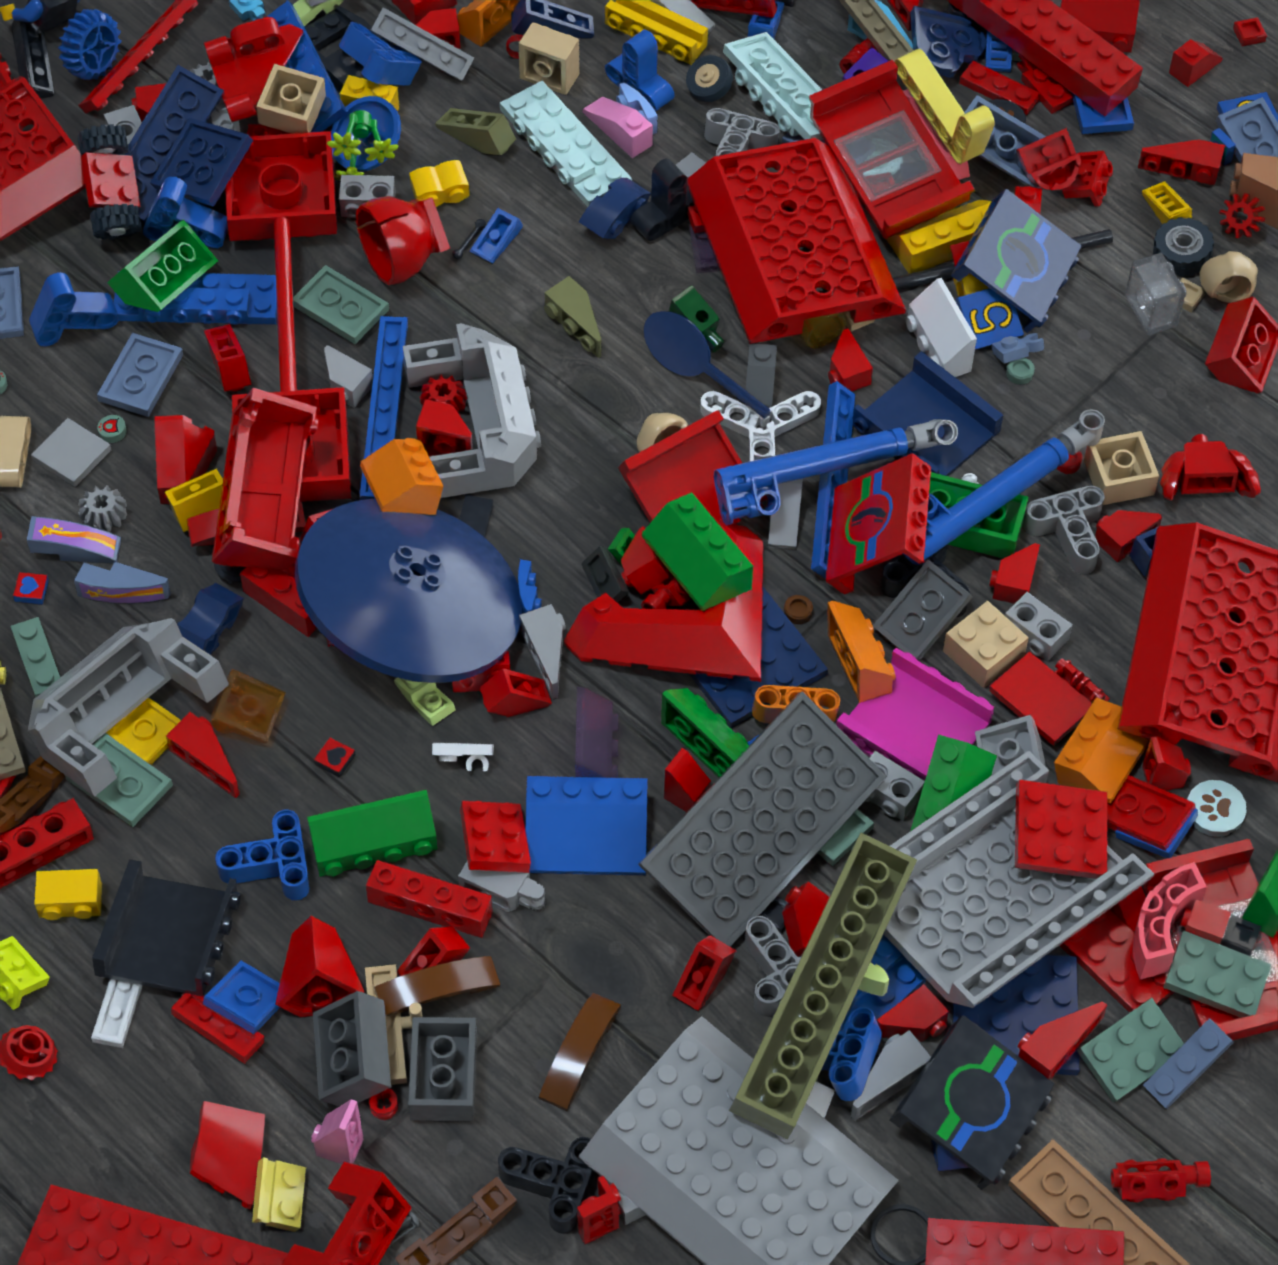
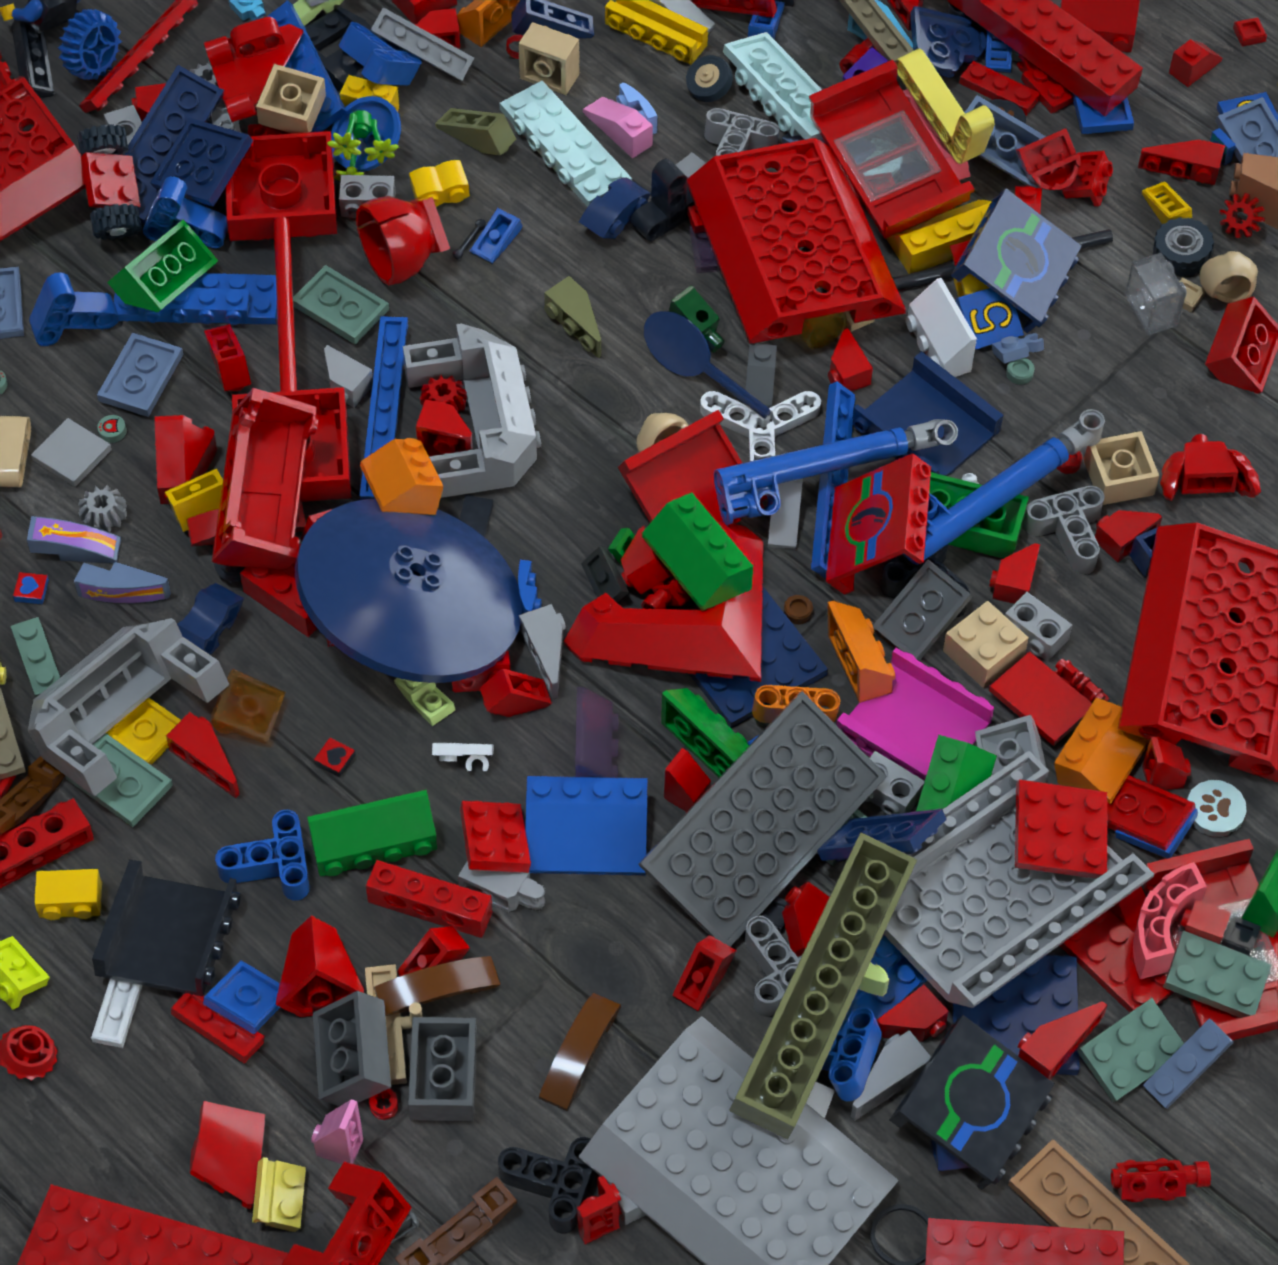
blue beam [605,29,675,112] -> none
none -> dark blue plate [817,809,947,862]

